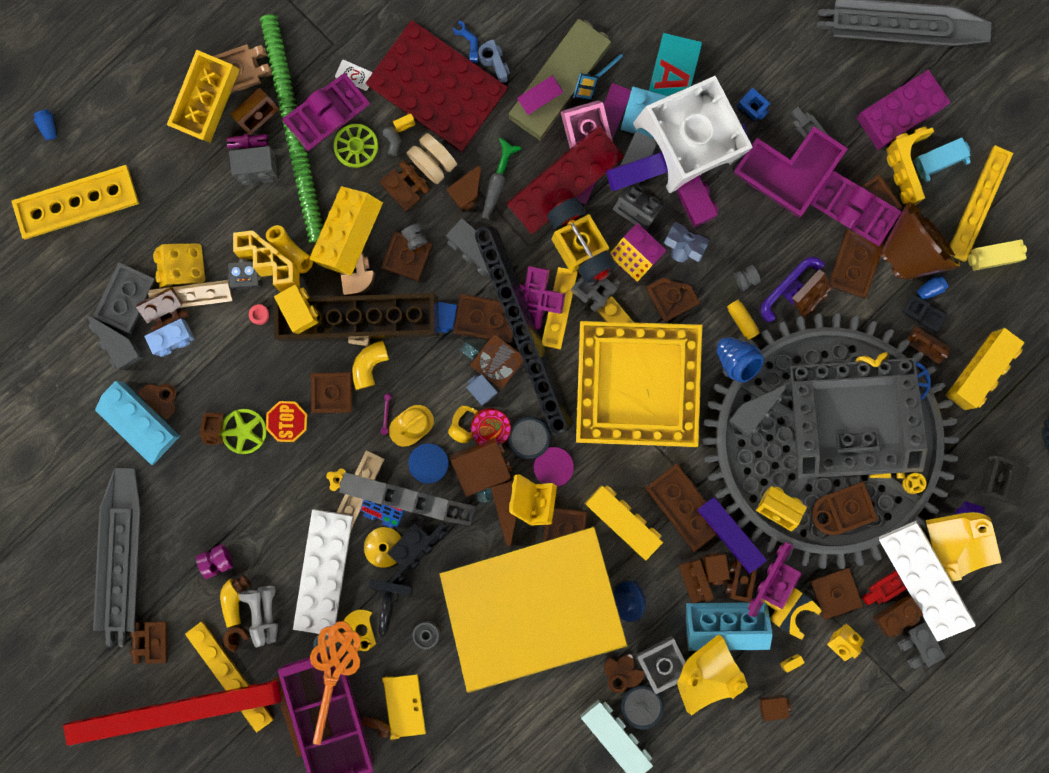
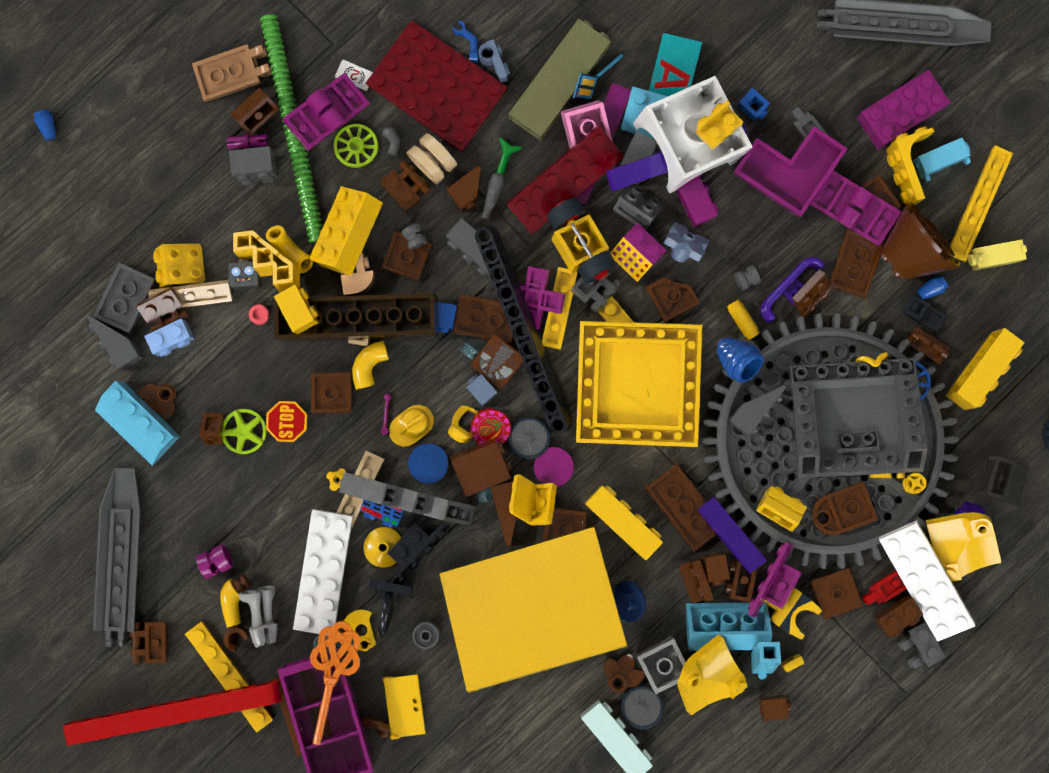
yellow plate [11,165,139,240] -> none
yellow brick [167,50,240,143] -> none
yellow tile [393,113,415,132] -> none
magenta slope [517,75,564,115] -> none
yellow brick [827,623,864,661] -> none
none -> yellow bracket [696,100,743,150]
none -> medium azure brick [751,642,781,680]

